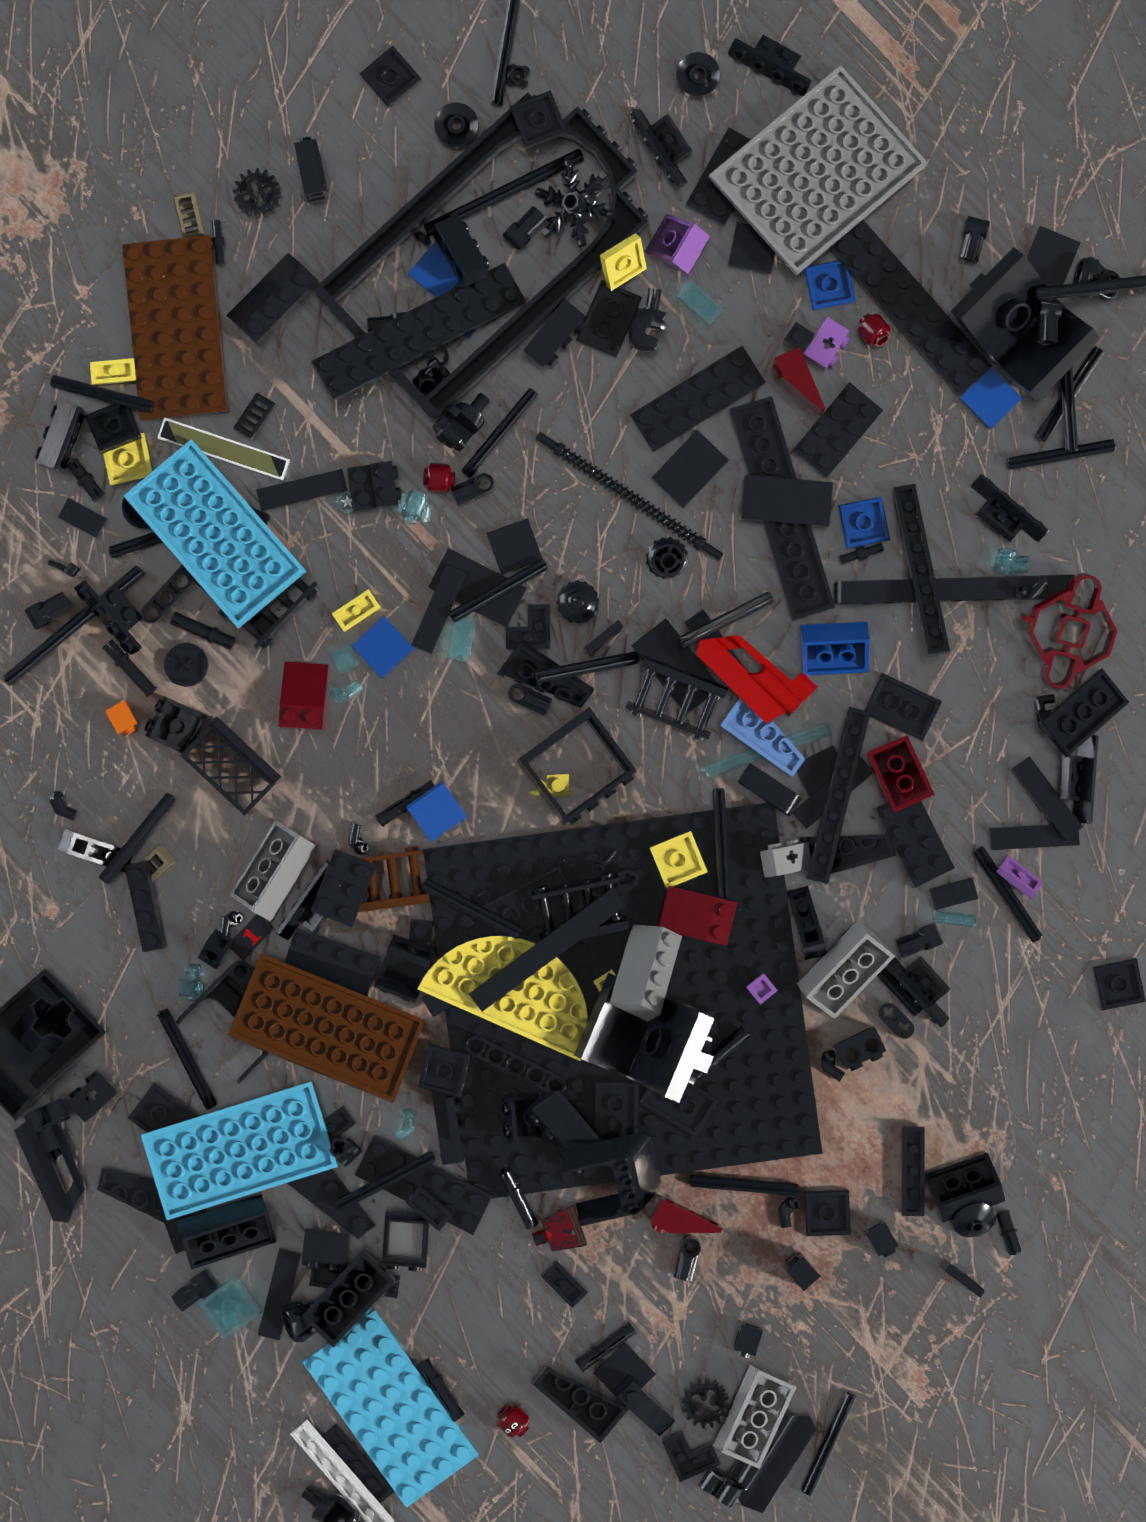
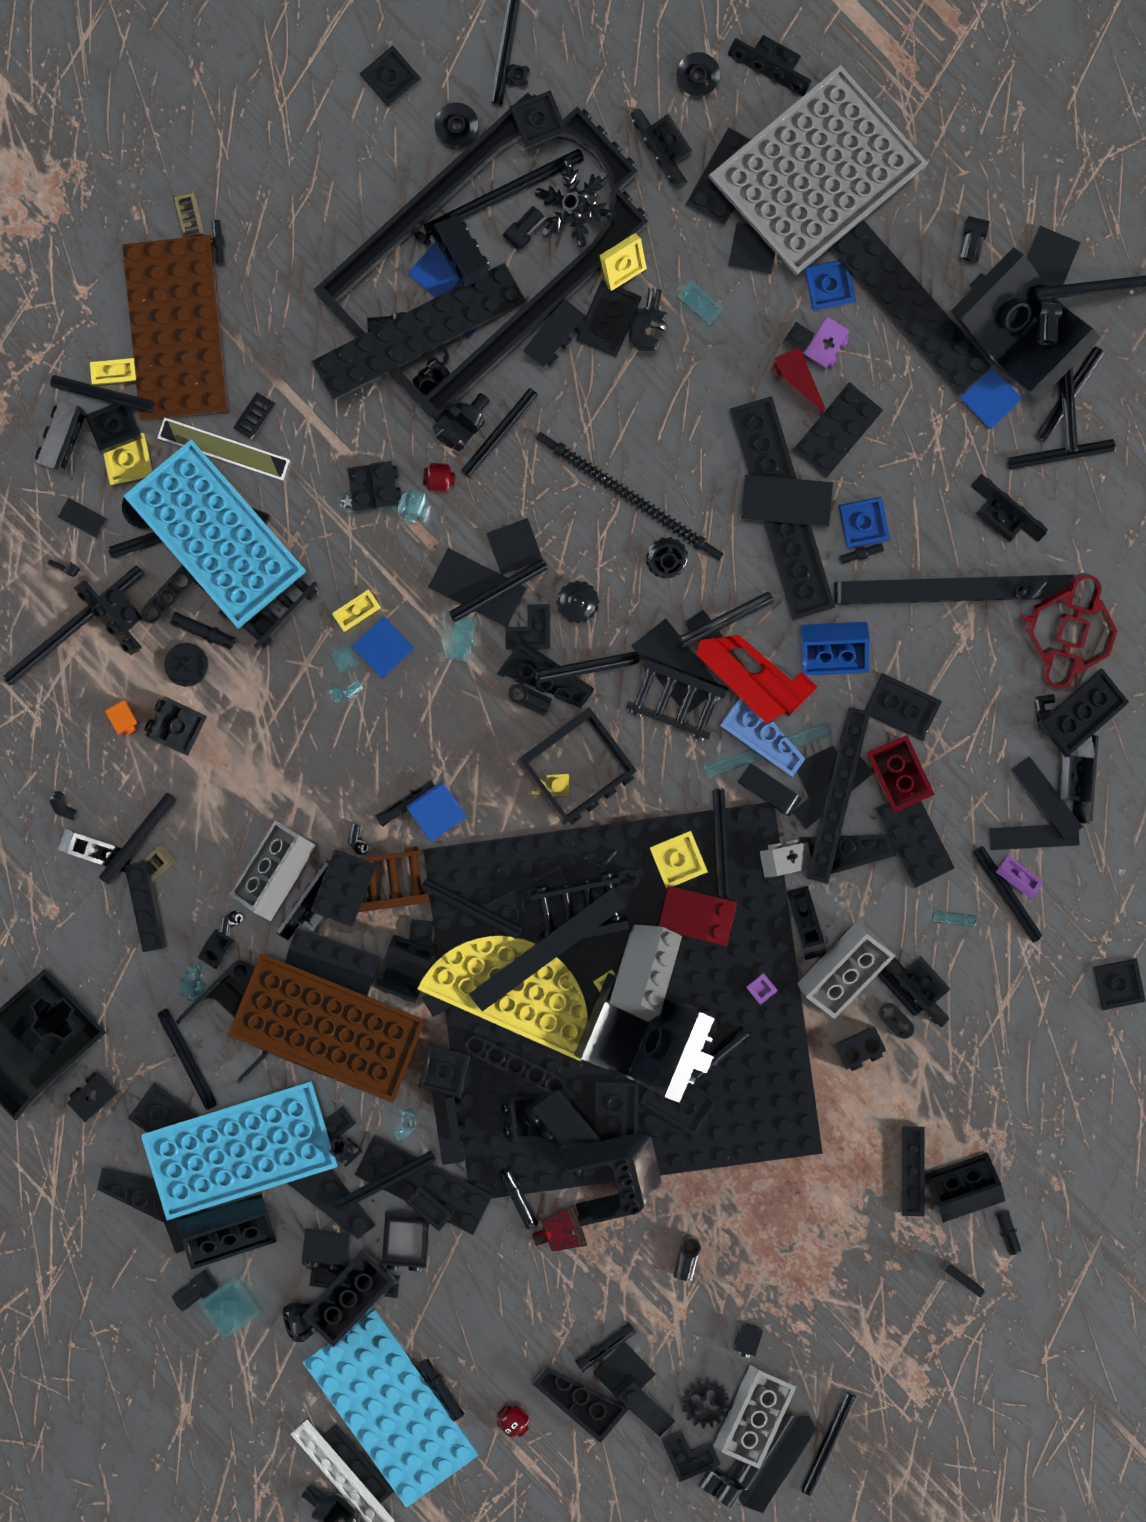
black panel [14,1098,85,1223] -> none
black piece [24,591,72,630] -> none
black pin [66,458,104,502] -> none
black pin [102,639,157,697] -> none
black fence [180,716,282,816] -> none
black slope [226,253,319,346] -> none
black tile [230,914,274,961] -> none
black gear [233,168,281,217] -> none
black tile [256,469,348,512] -> none
black tile [258,1248,301,1340] -> none
dark red slope [278,662,329,731] -> none
black window [294,137,329,203] -> none
black tile [411,564,467,654] -> none
black piece [450,473,495,505] -> none
black plate [541,1260,588,1308] -> none
black tile [584,620,623,656] -> none
black plate [630,345,766,453] -> none
medium lavender slope [645,214,710,274] -> none
dark red slope [649,1195,722,1234] -> none
black tile [651,430,729,508] -> none
black axle [689,1175,799,1196] -> none
black arm [778,1196,800,1228] -> none
black brick [784,1252,821,1291] -> none
black tile [804,1190,851,1236] -> none
black arm [821,1050,845,1082] -> none
dark red head [858,314,891,347] -> none
black brick [864,1220,898,1257] -> none
black plate [893,484,950,657] -> none
black piece [895,923,943,958] -> none
black tile [929,877,978,910] -> none
black dish [953,1202,996,1237] -> none
clear light blue plate [994,548,1029,574] -> none
black piece [1072,257,1120,301] -> none

